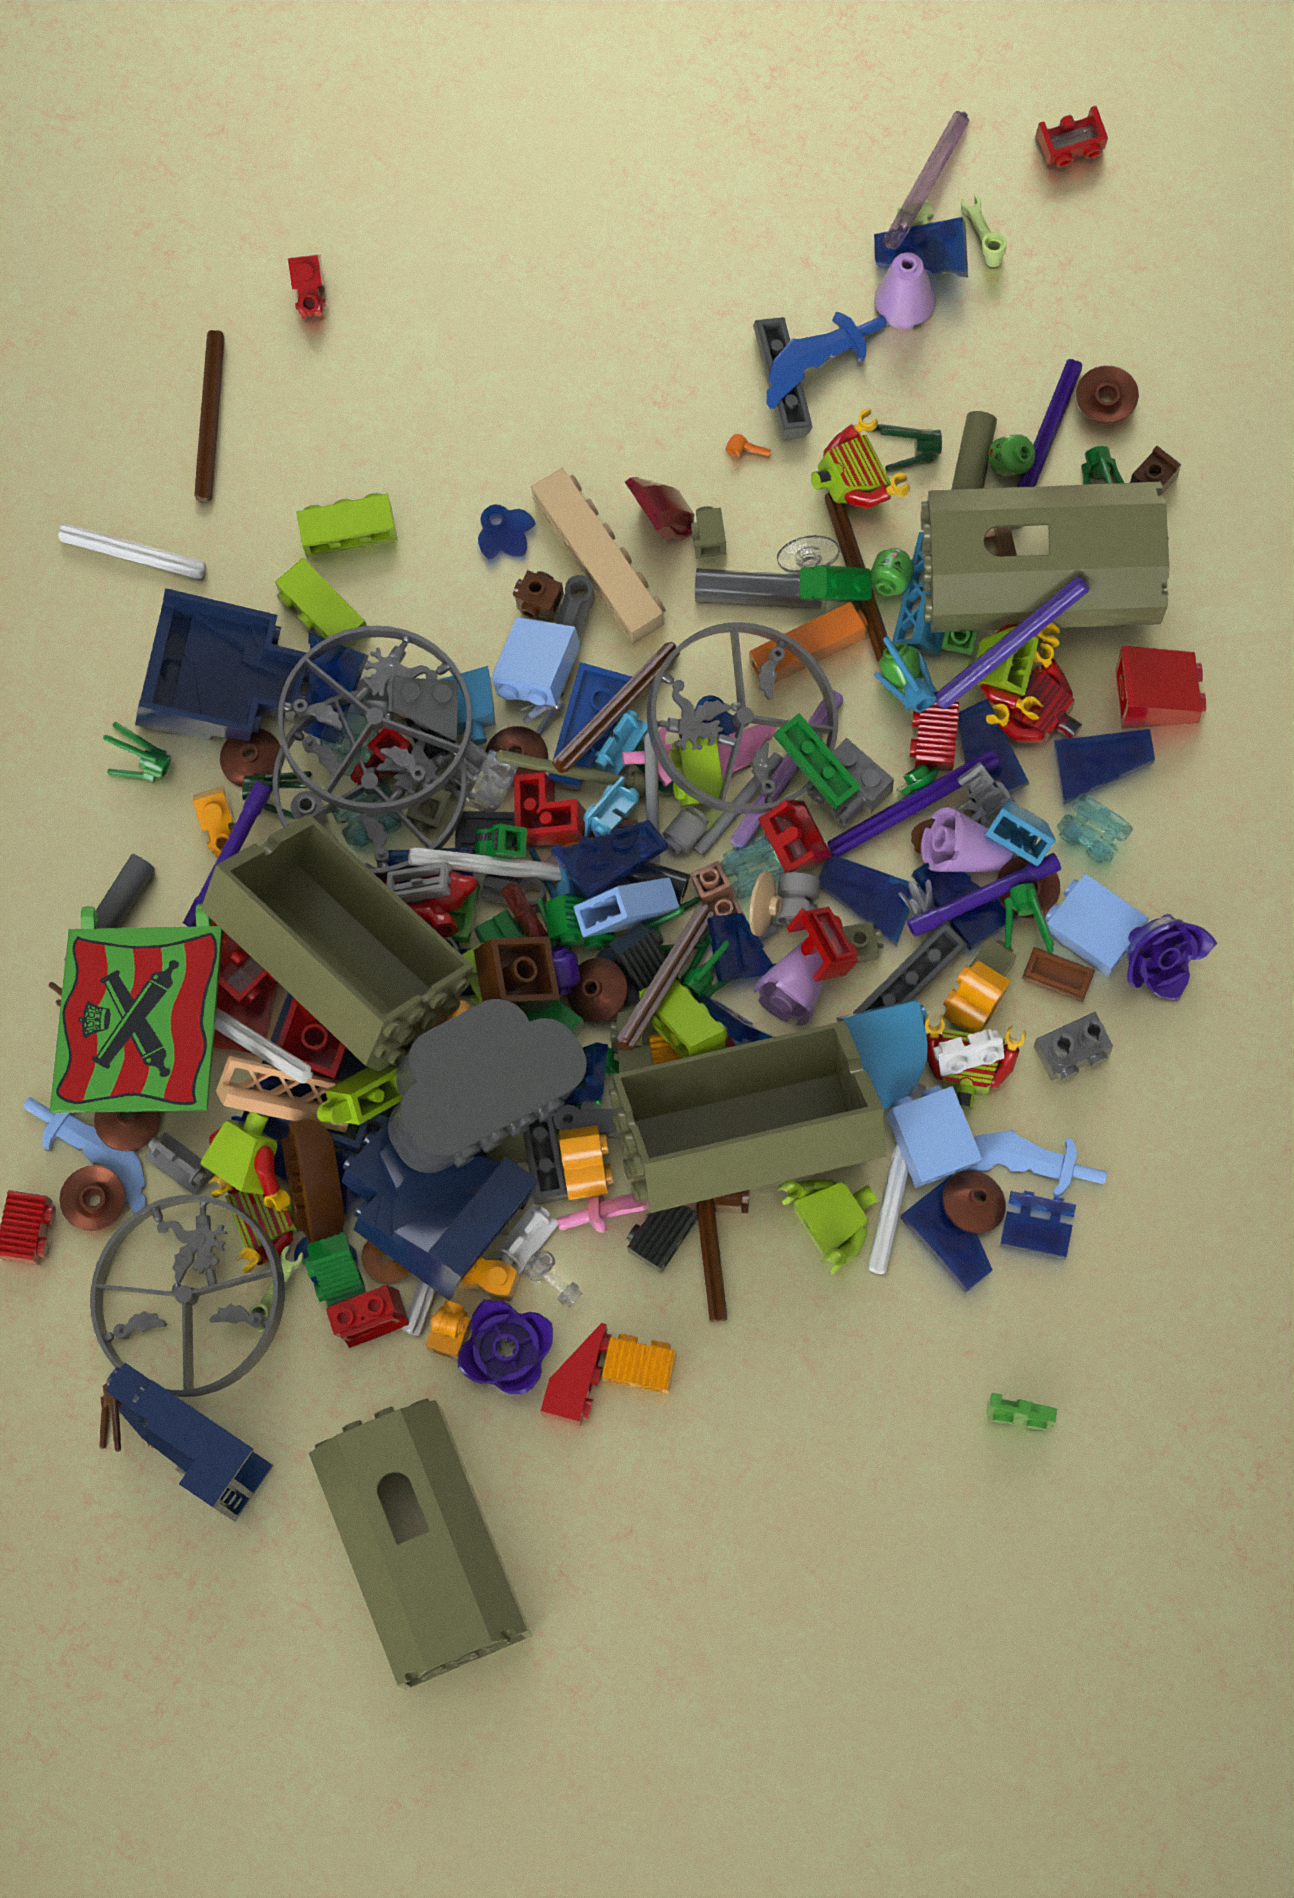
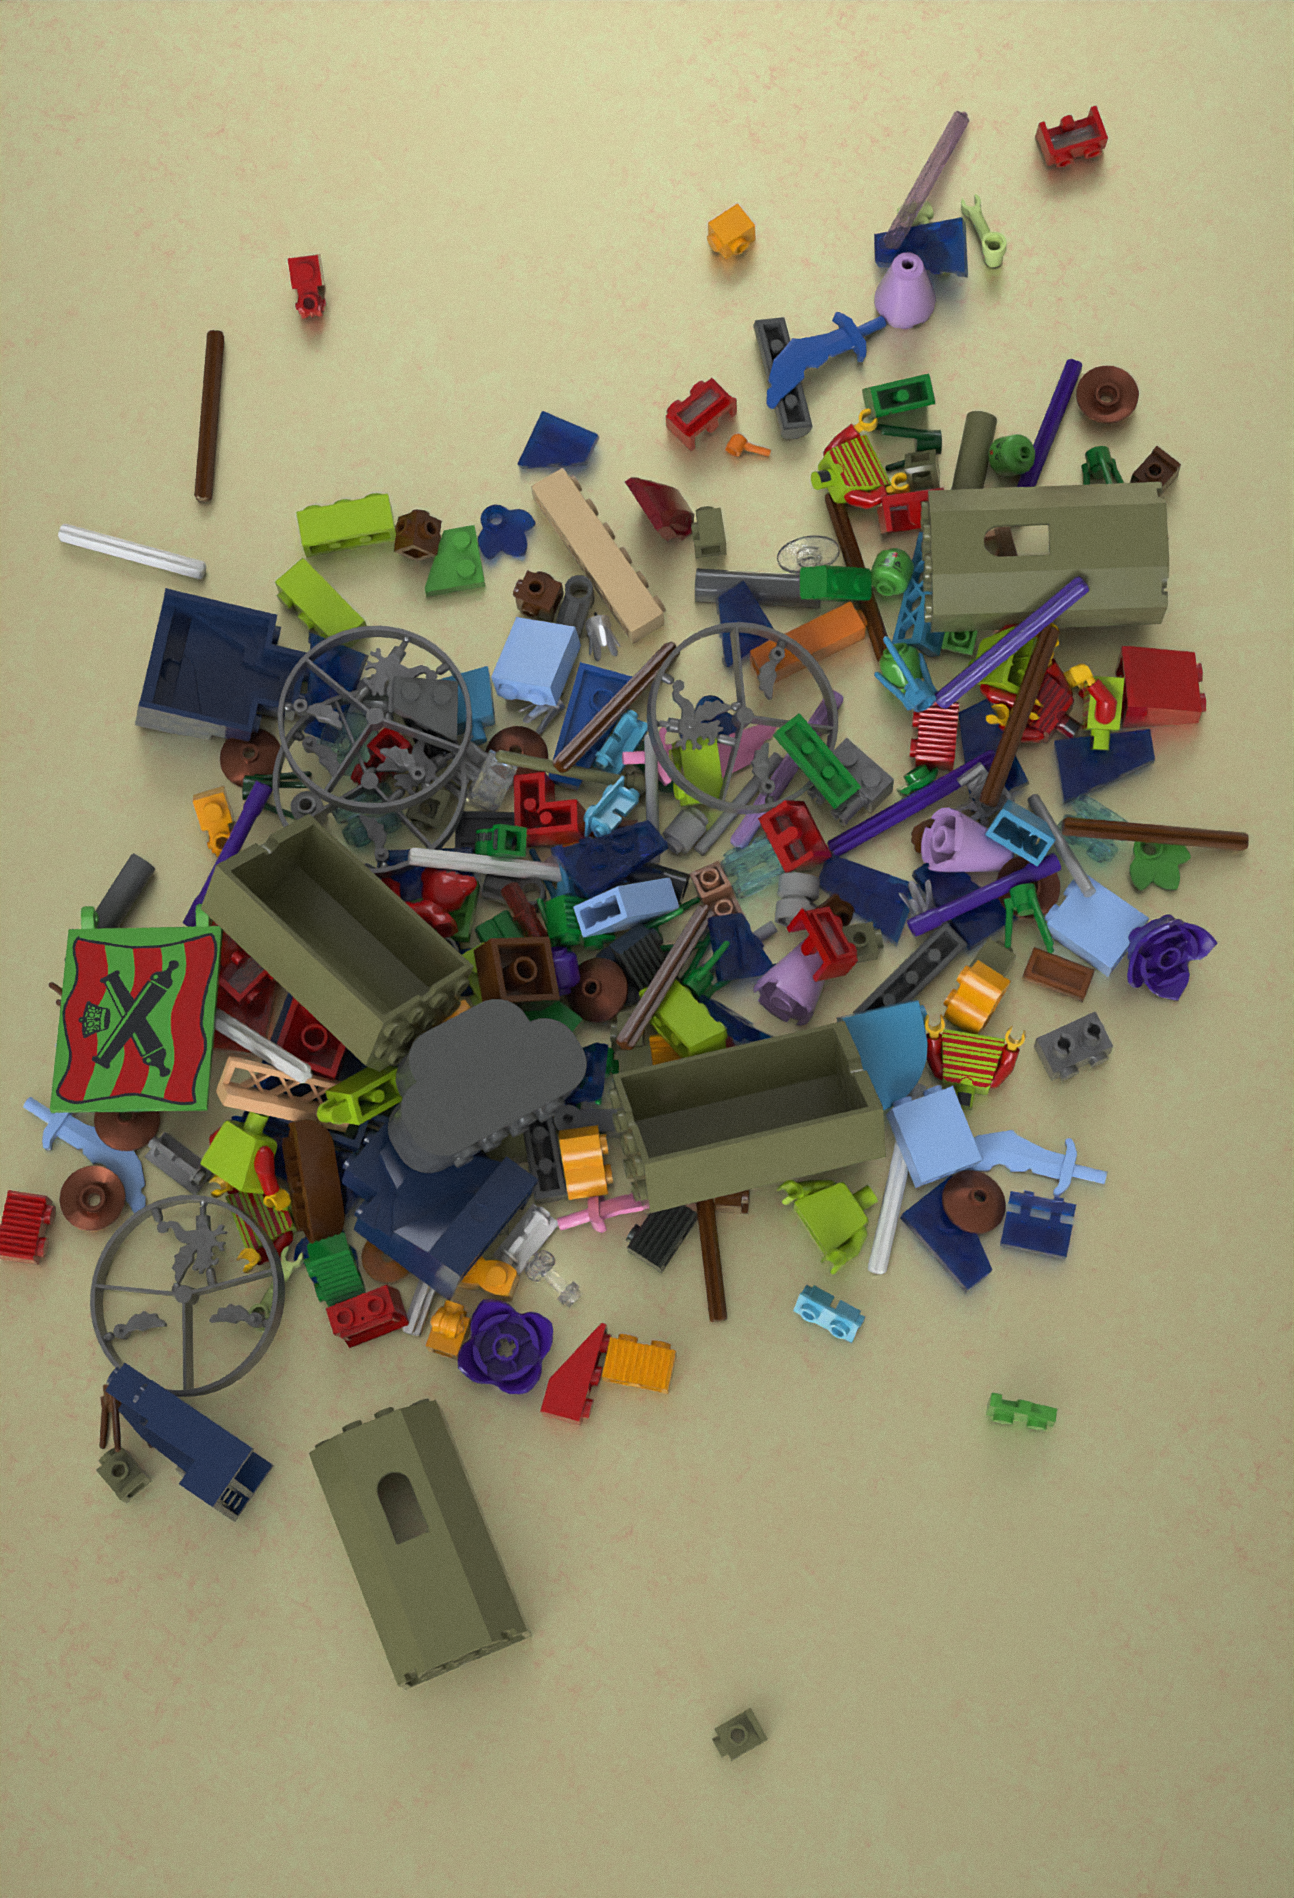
green plant [103,722,171,783] -> none
light grey tile [387,861,452,903] -> none
tan dish [749,871,782,936] -> none
white hinge [933,1028,1004,1076] -> none
none -> olive brick [96,1448,152,1503]
none -> reddish brown brick [393,509,442,562]
none -> bright green wing [425,525,485,597]
none -> clear blue wing [517,411,599,469]
none -> flat silver piece [585,612,621,661]
none -> red window [666,378,737,451]
none -> light orange brick [707,203,756,259]
none -> olive brick [712,1708,768,1761]
none -> clear blue wing [715,581,774,668]
none -> medium azure hinge [793,1285,865,1343]
none -> reddish brown animal [815,893,855,927]
none -> green brick [862,373,935,420]
none -> red window [877,487,944,534]
none -> olive brick [904,449,940,492]
none -> reddish brown axle [979,625,1060,807]
none -> light grey bar [1027,794,1096,898]
none -> reddish brown axle [1061,817,1249,851]
none -> torso [1064,663,1124,750]
none -> bright green plate [1129,842,1191,891]

